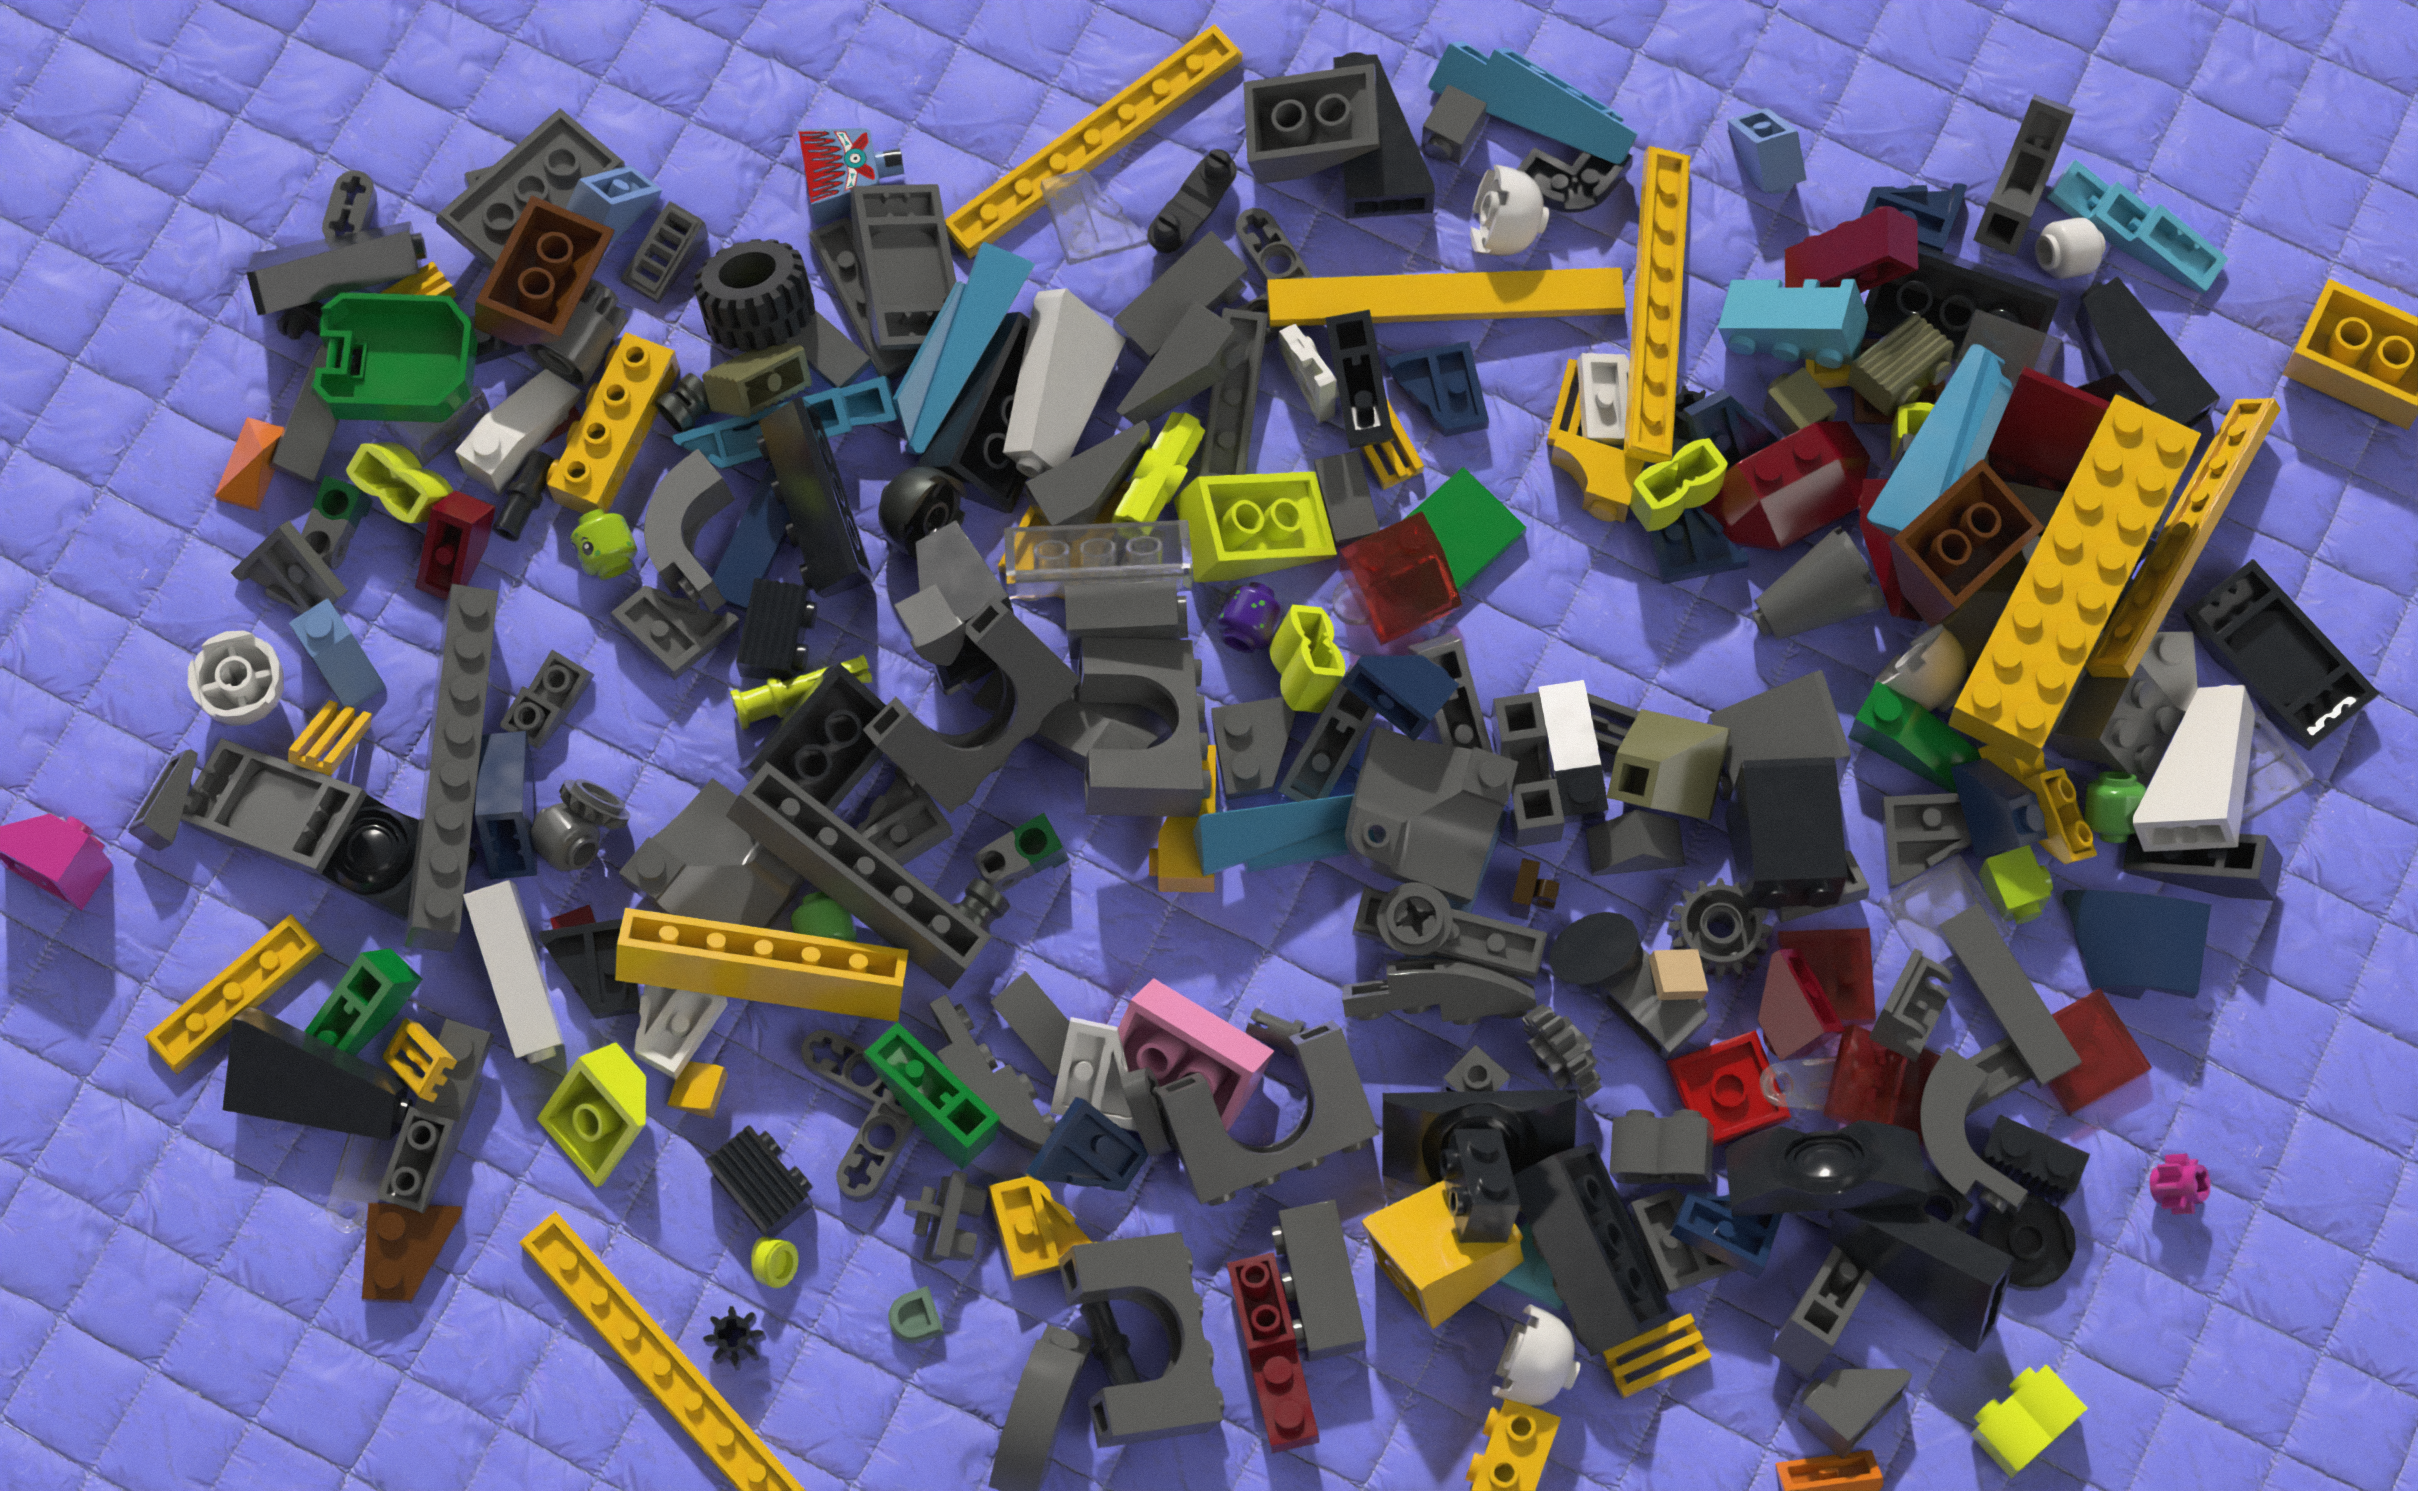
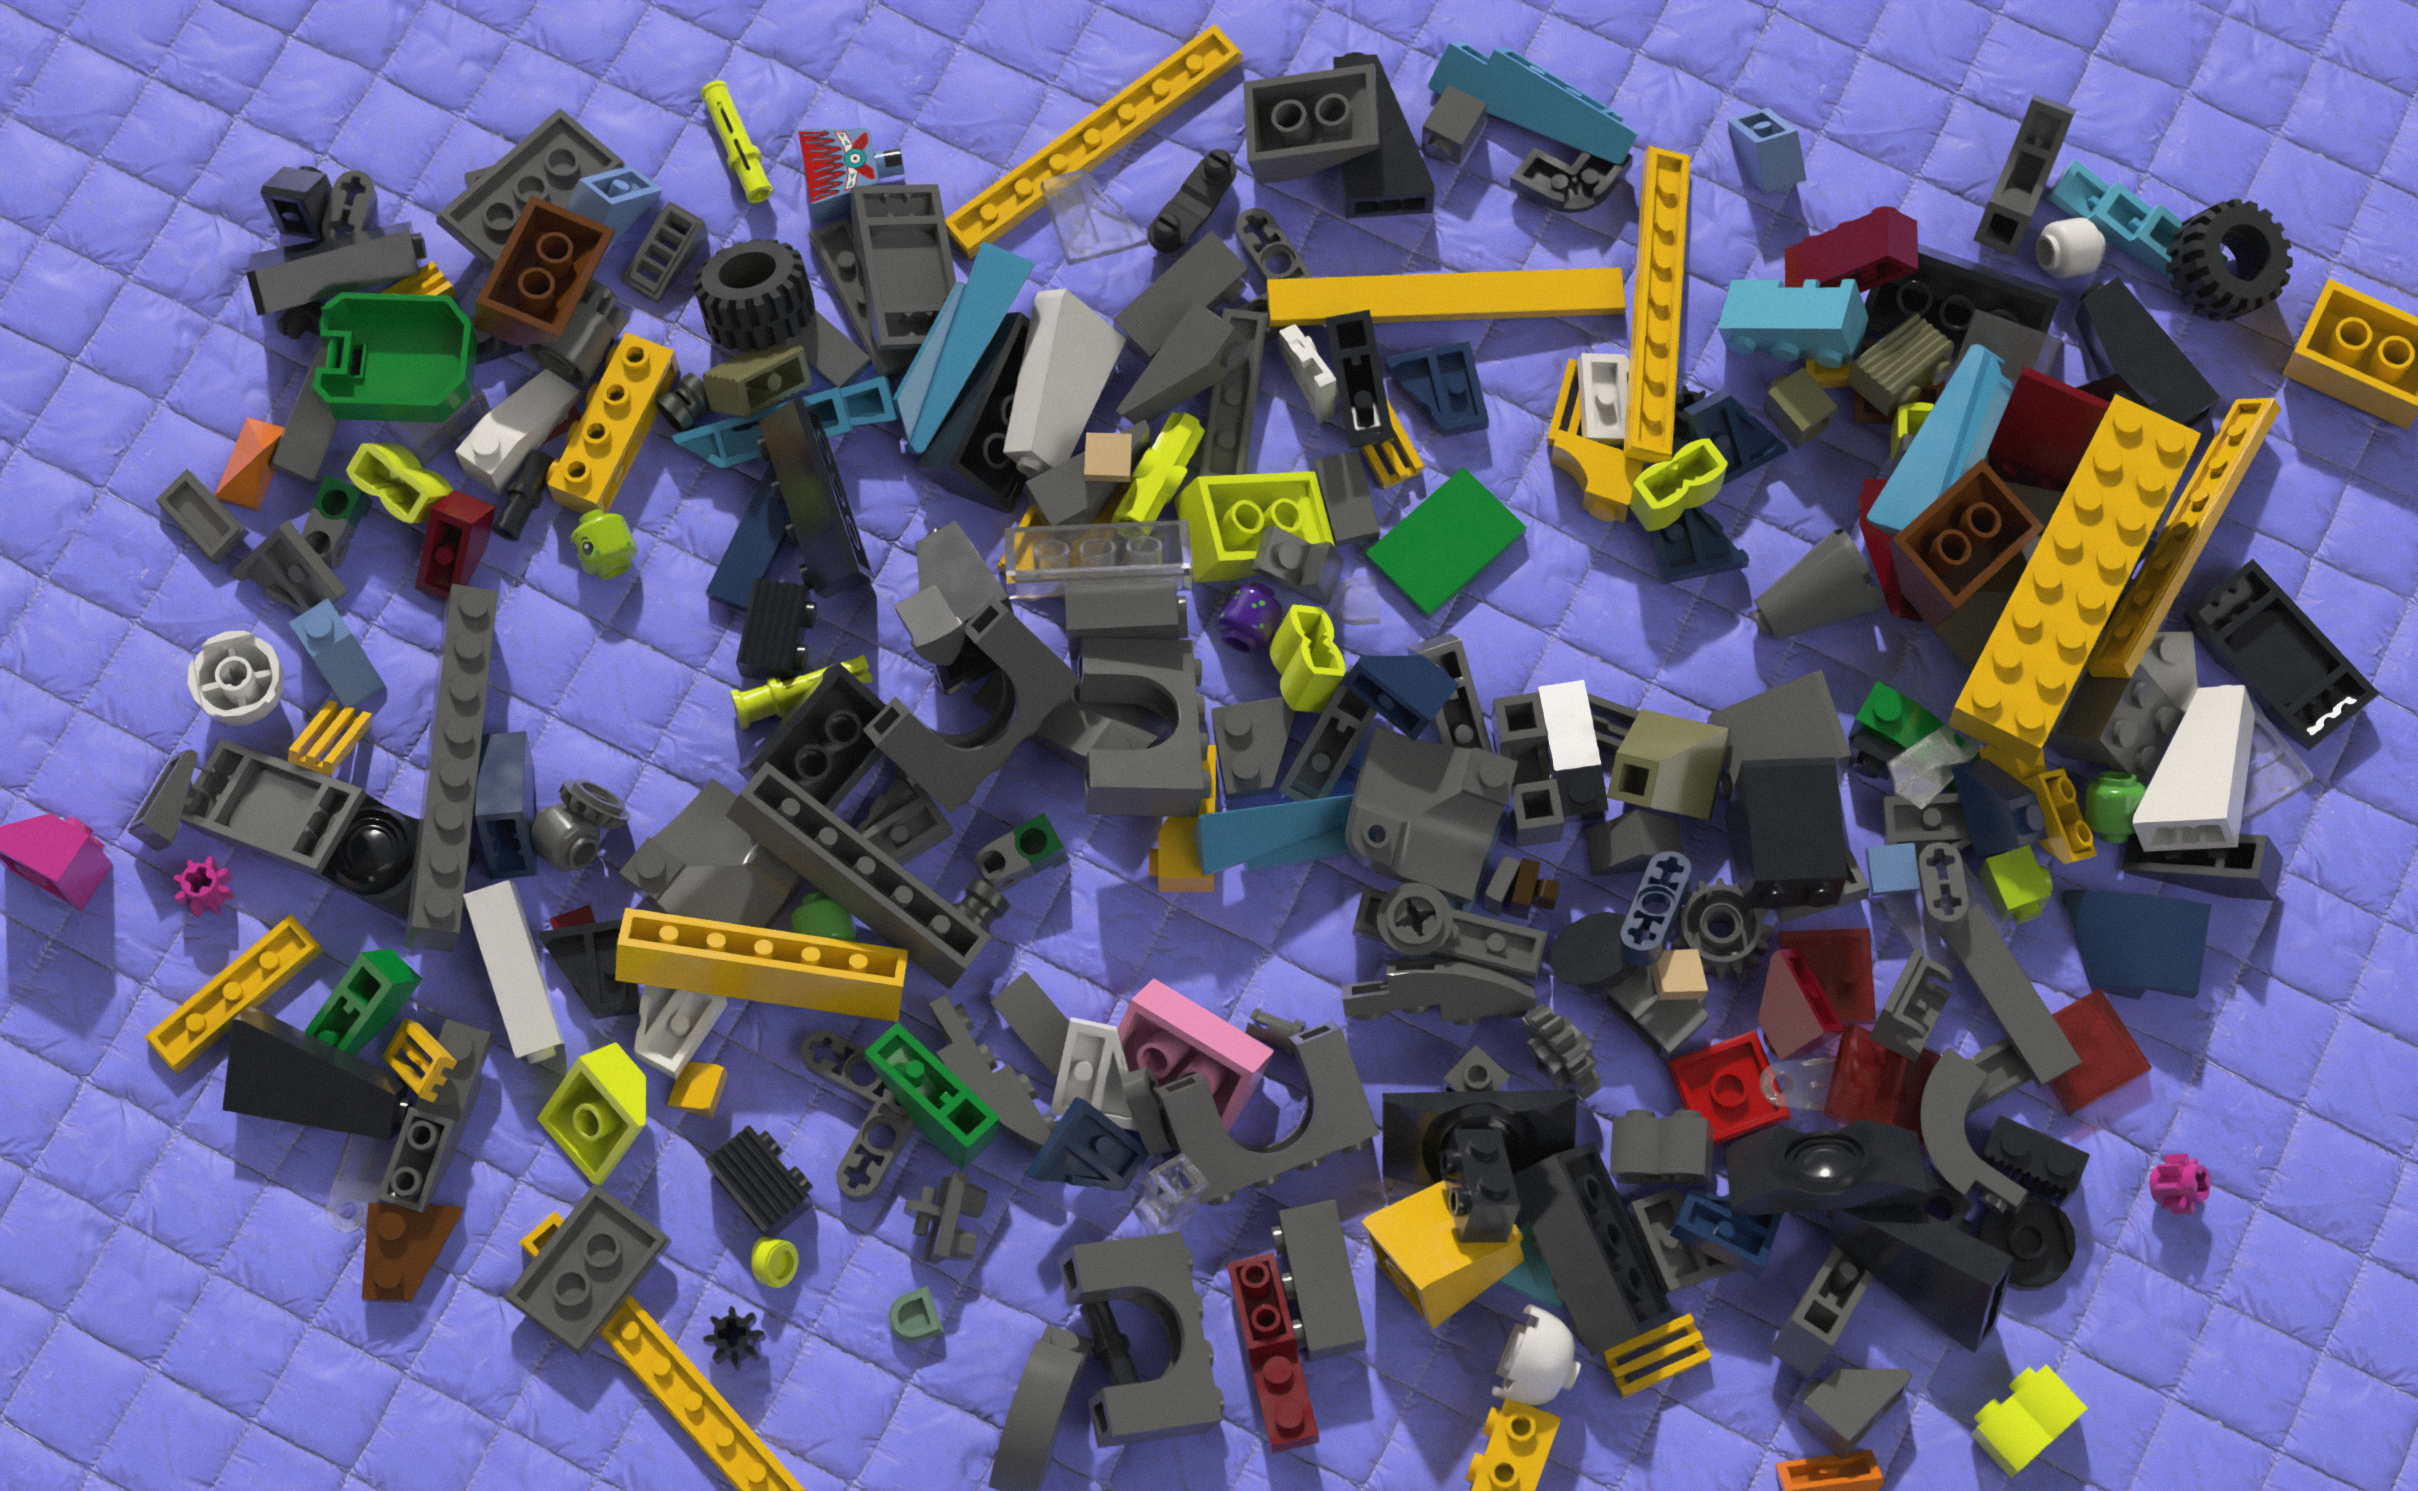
dark grey slope [499,650,595,750] -> none
dark grey wing [611,585,739,680] -> none
dark grey arch [644,449,735,613] -> none
pearl dark grey cylinder [878,466,967,559] -> none
yellow wing [987,1176,1096,1281] -> none
clear red slope [1339,511,1463,646] -> none
white cylinder [1470,165,1549,256] -> none
dark red wedge [1701,421,1871,551] -> none
dark blue wing [1860,183,1968,252] -> none
white cylinder [1874,624,1968,712] -> none
none -> dark grey tile [155,469,250,565]
none -> dark pink gear [173,856,234,918]
none -> black slope [260,166,333,240]
none -> dark grey tile [503,1183,672,1357]
none -> neon yellow pin [700,80,774,203]
none -> tan tile [1084,432,1132,482]
none -> clear leg [1133,1153,1210,1235]
none -> dark grey slope [1251,526,1343,605]
none -> dark grey tile [1483,855,1521,917]
none -> dark blue beam [1620,851,1691,966]
none -> black plate [1848,730,1901,781]
none -> medium blue tile [1865,843,1920,896]
none -> clear piece [1887,723,1982,809]
none -> dark grey beam [1918,842,1969,932]
none -> black tyre [2166,199,2293,322]

